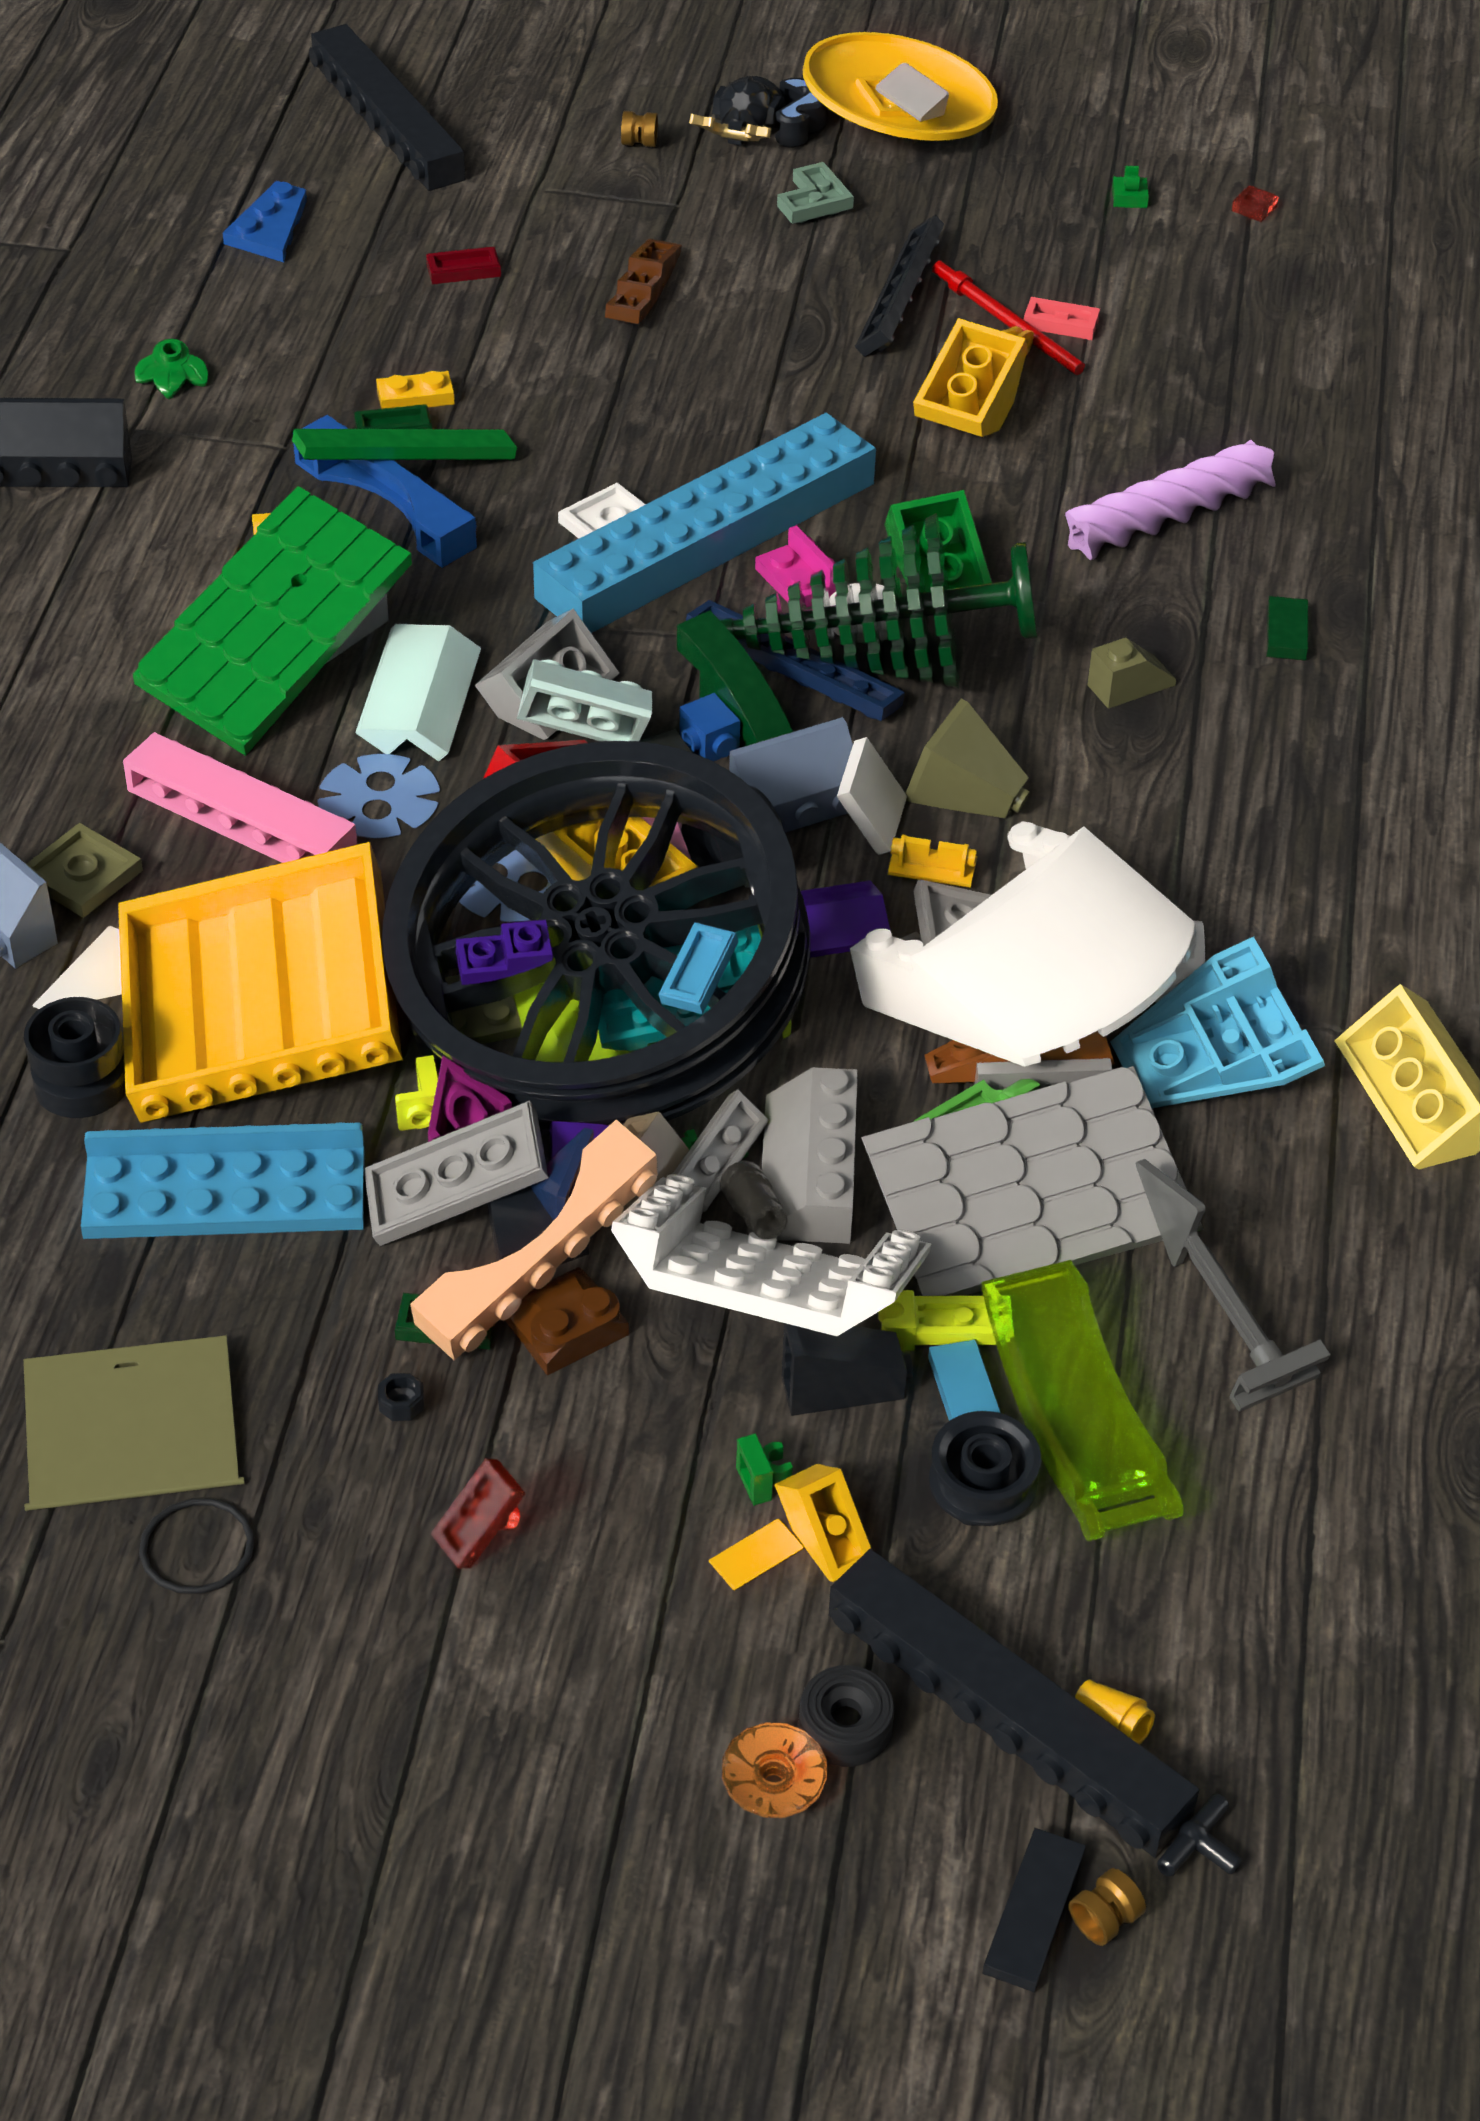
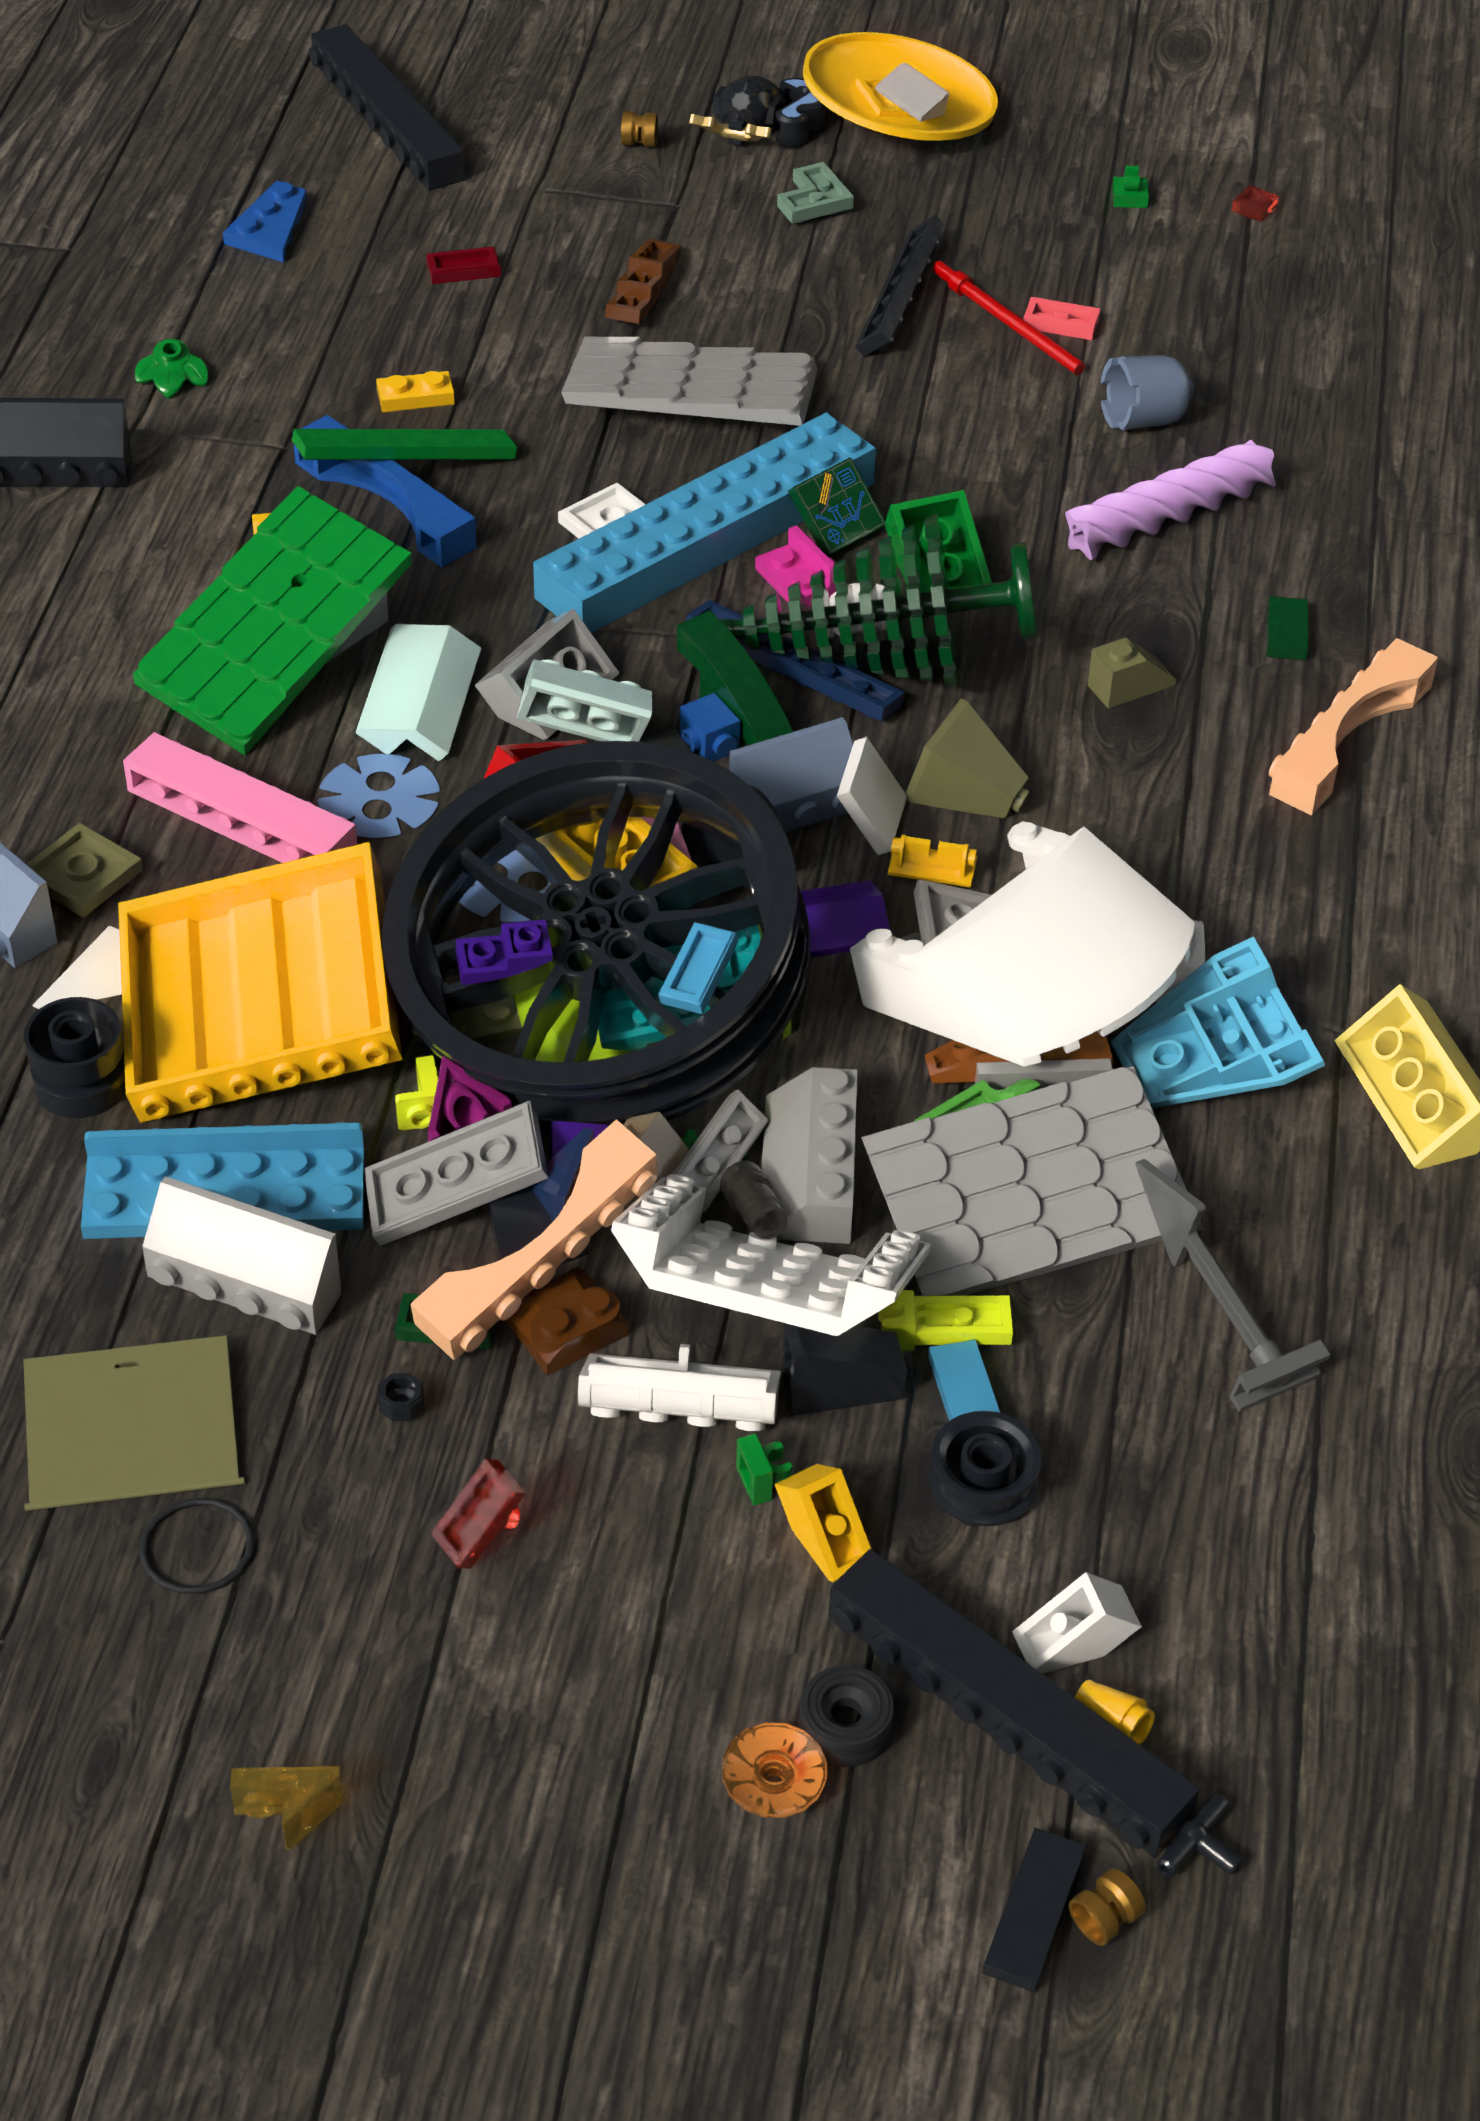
dark green tile [354,404,432,429] -> none
yellow sticker [709,1519,803,1590] -> none
yellow slope [913,318,1034,437] -> none
clear neon green windscreen [981,1260,1184,1541] -> none
none -> slope [142,1176,342,1335]
none -> clear yellow slope [230,1766,343,1850]
none -> light grey piece [561,337,818,426]
none -> white container [578,1344,781,1431]
none -> dark green tile [788,457,885,556]
none -> white slope [1012,1572,1142,1674]
none -> sand blue cylinder [1101,355,1194,431]
none -> light nougat arch [1269,638,1438,816]

